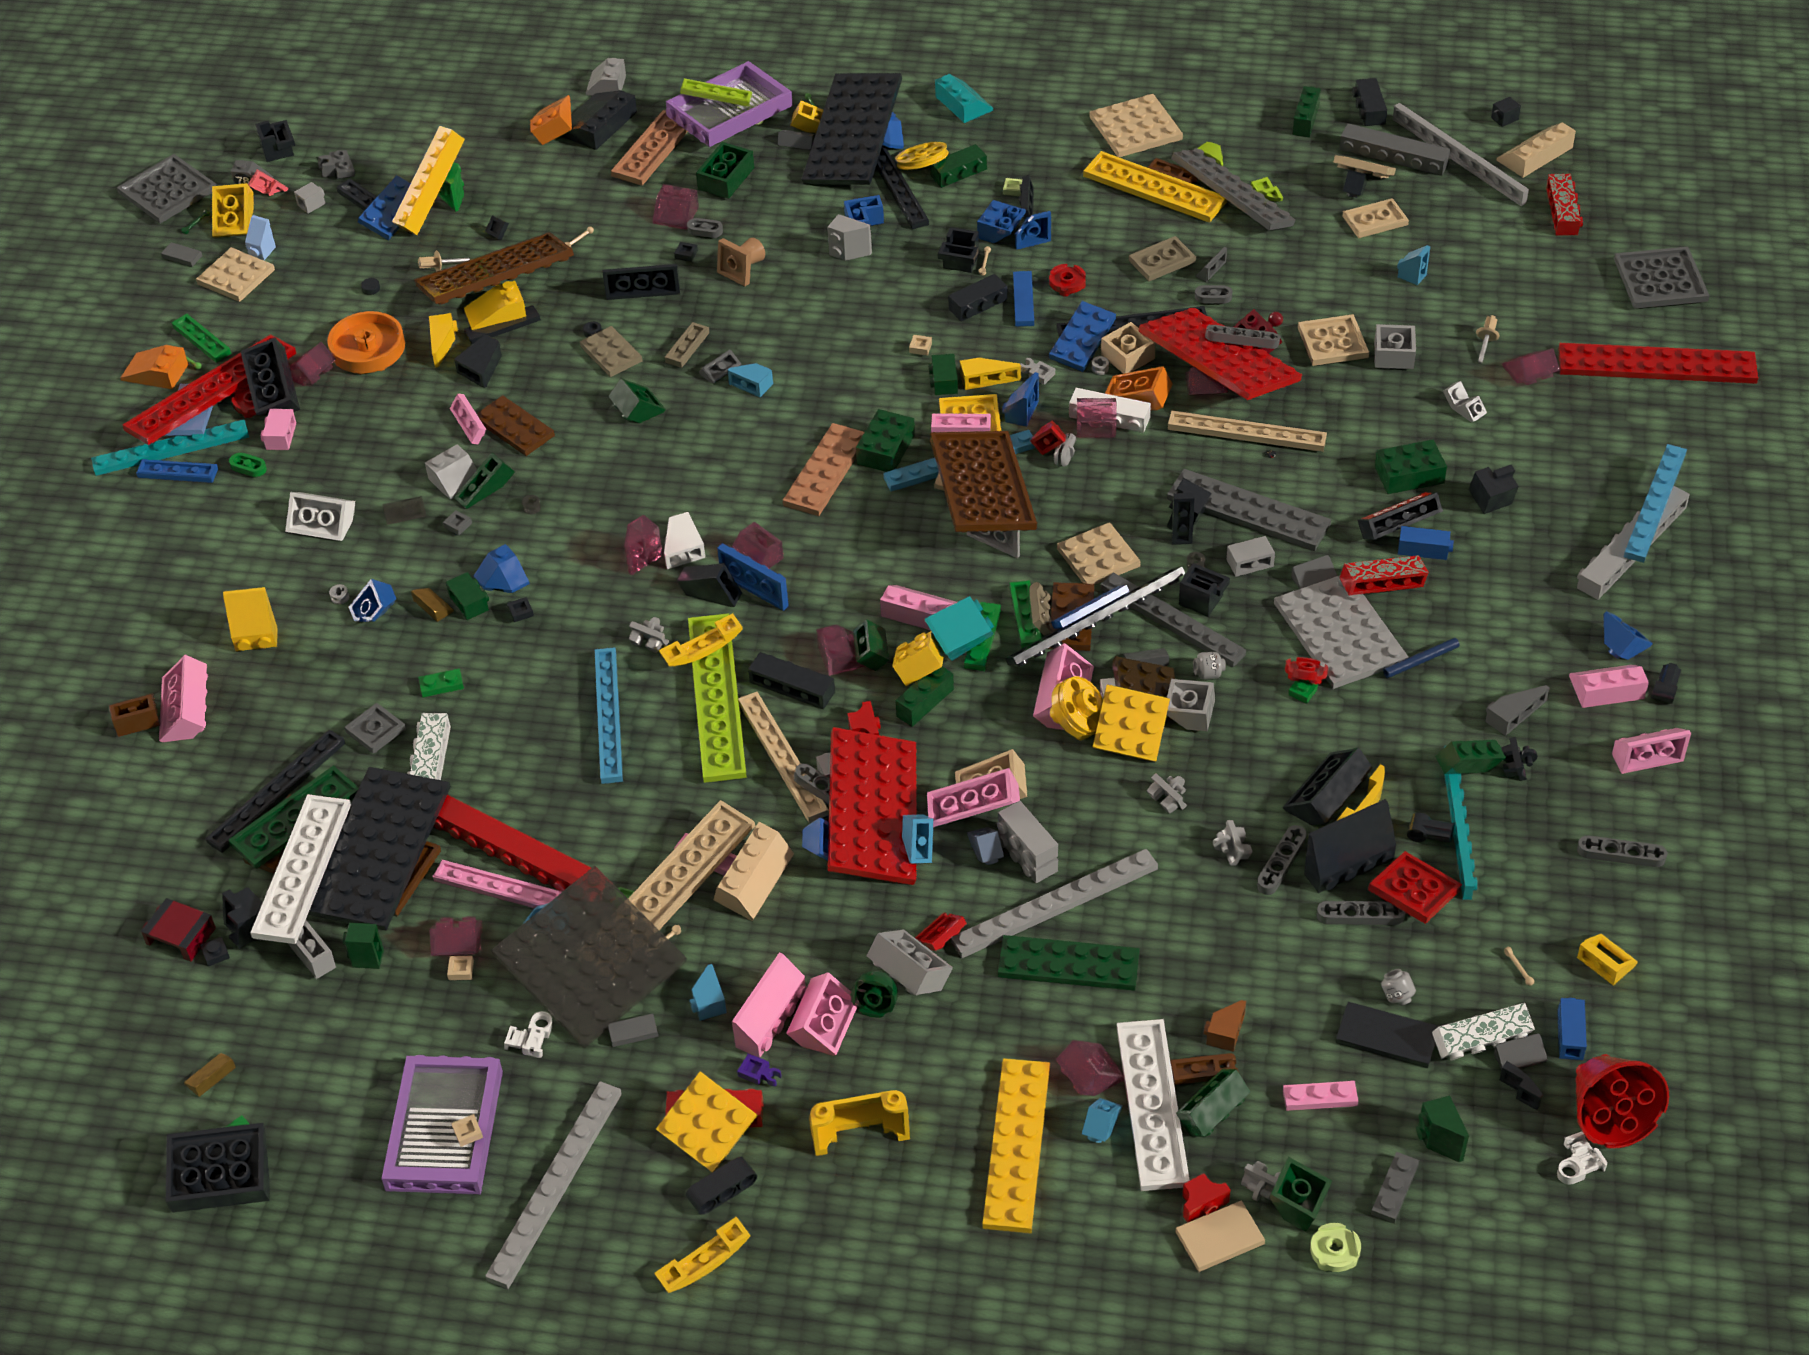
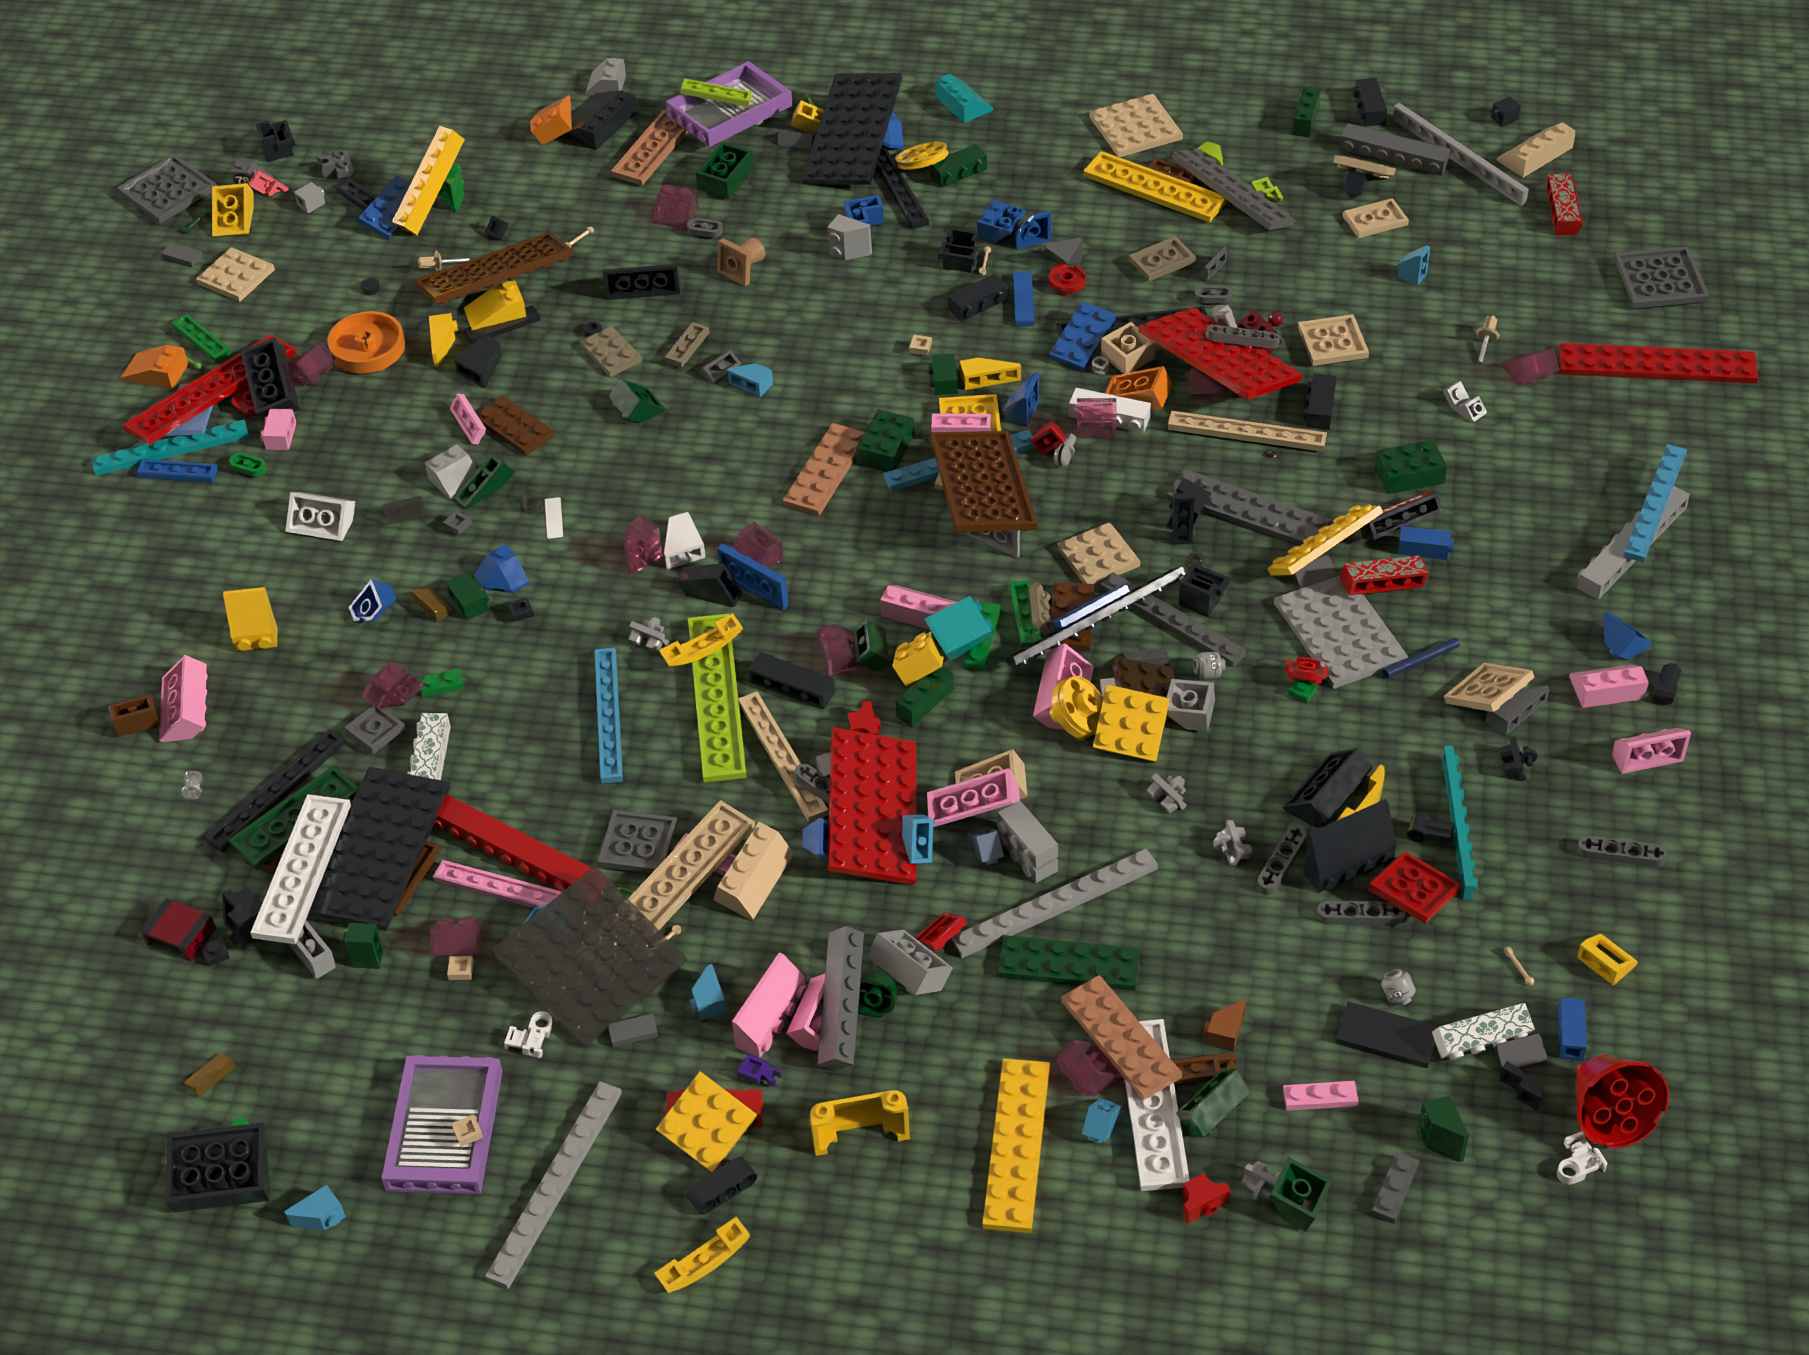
light blue slope [245,215,276,260] -> none
light grey bush [329,584,349,605] -> none
black plate [674,242,698,262] -> none
yellowish green tile [1003,178,1022,196] -> none
black plate [1019,175,1034,221] -> none
light grey plate [1020,358,1055,385] -> none
tan tile [1176,1200,1265,1272] -> none
light grey brick [1226,536,1275,576] -> none
yellowish green plate [1310,1223,1361,1272] -> none
light grey brick [1374,324,1416,369] -> none
dark green brick [1435,740,1506,774] -> none
black plate [1468,464,1519,514] -> none
none -> clear bush [182,771,203,799]
none -> dark azure slope [284,1185,346,1230]
none -> clear pink slope [361,661,425,708]
none -> white sticker [545,497,563,539]
none -> dark grey plate [597,810,678,874]
none -> dark grey brick [817,926,864,1071]
none -> dark grey slope [1039,237,1082,264]
none -> nougat plate [1061,975,1182,1101]
none -> light grey slope [1213,304,1238,328]
none -> yellow plate [1267,504,1383,576]
none -> black brick [1303,373,1337,430]
none -> tan plate [1443,663,1534,712]

